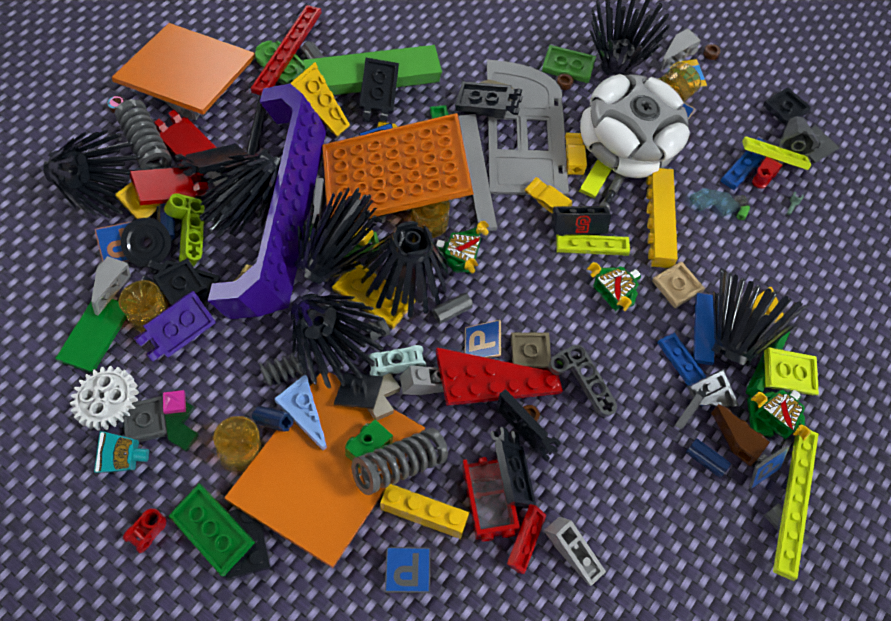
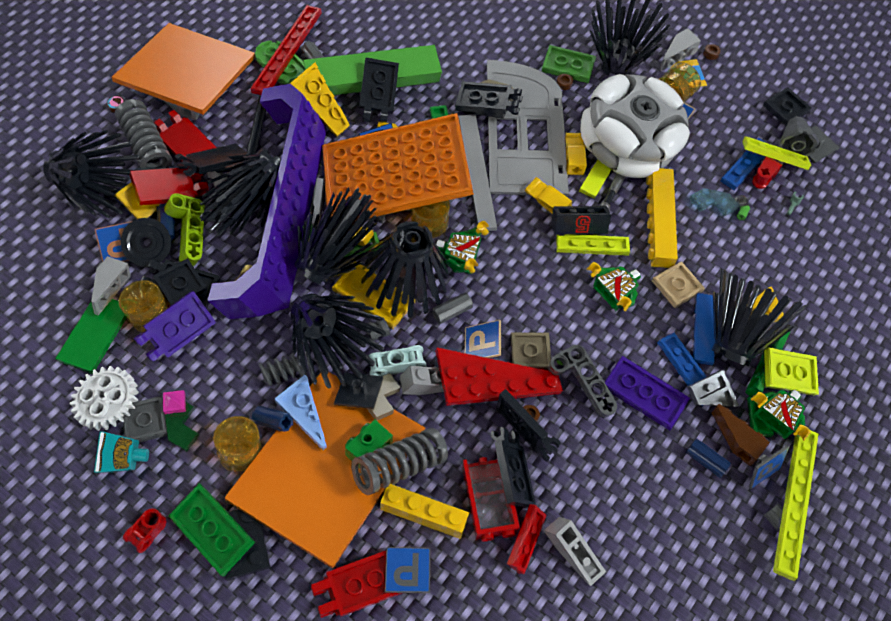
black tile [675,389,706,429] -> none
none -> red tile [311,550,402,618]
none -> dark purple tile [605,356,690,431]

